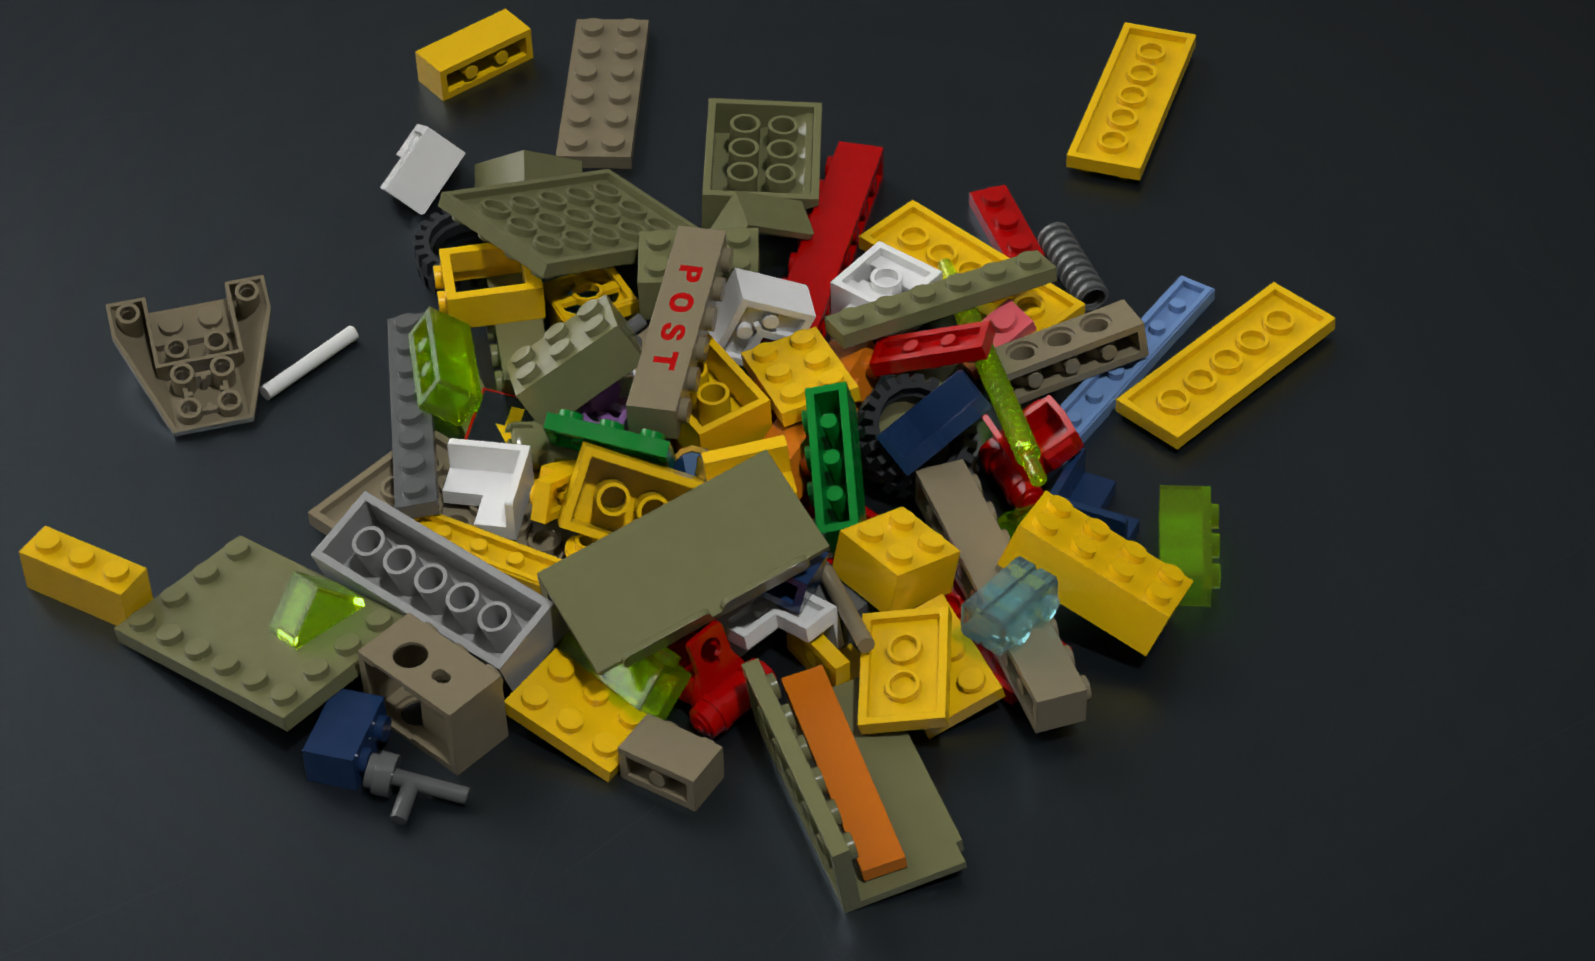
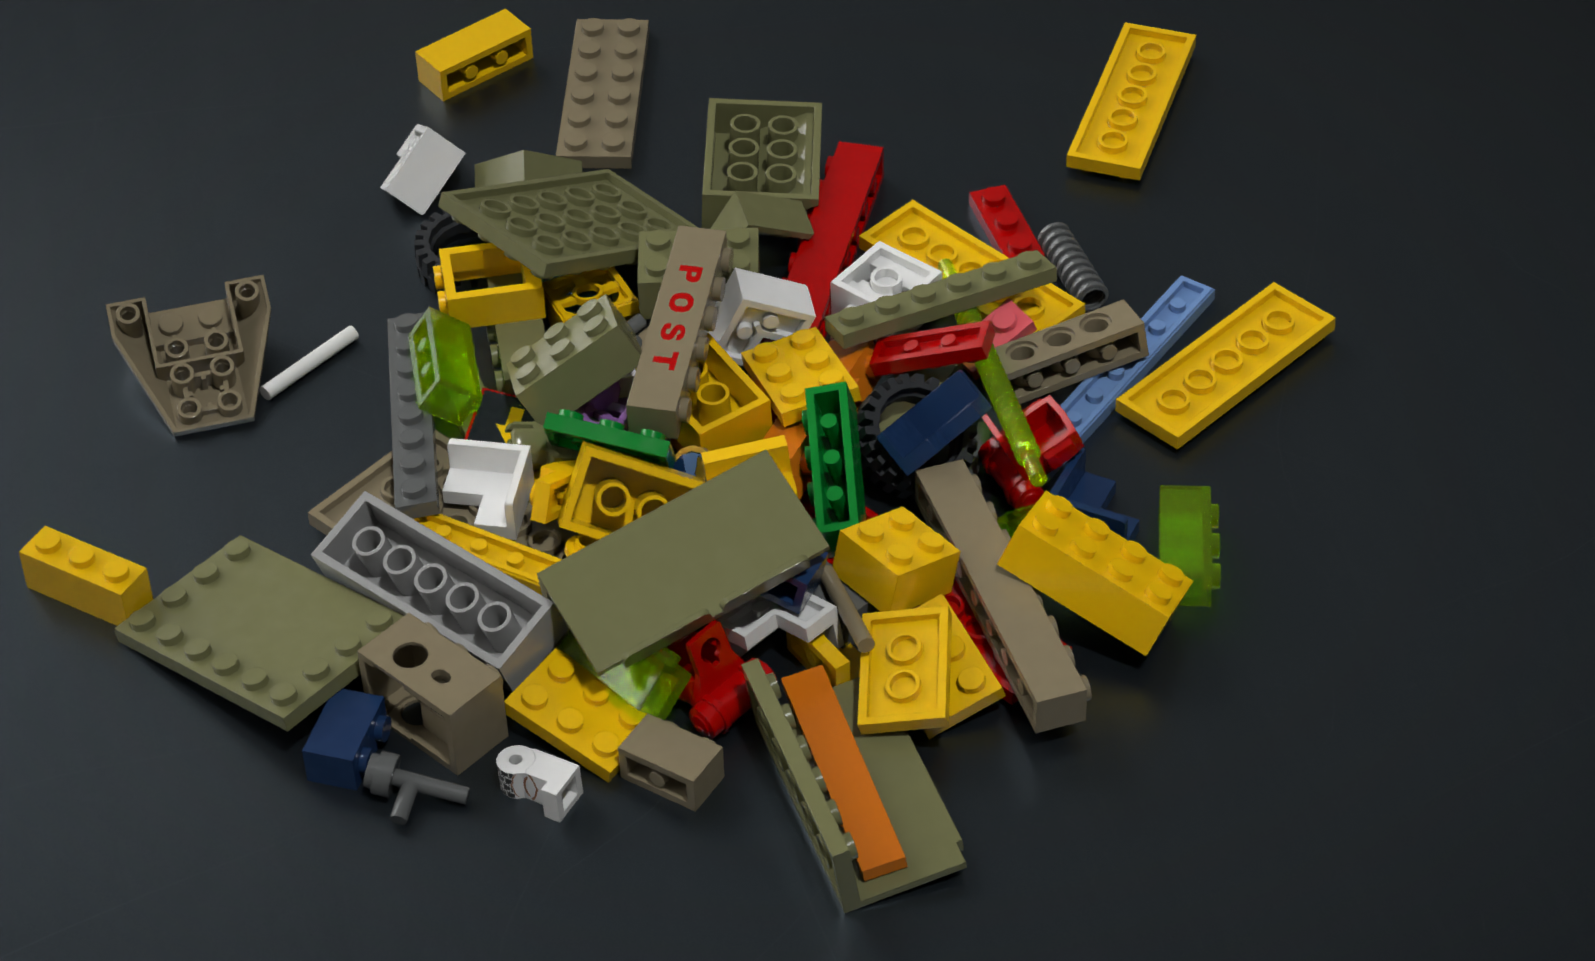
clear neon green slope [269,570,365,650] -> none
clear light blue brick [961,556,1059,656] -> none
none -> white leg [496,745,583,823]

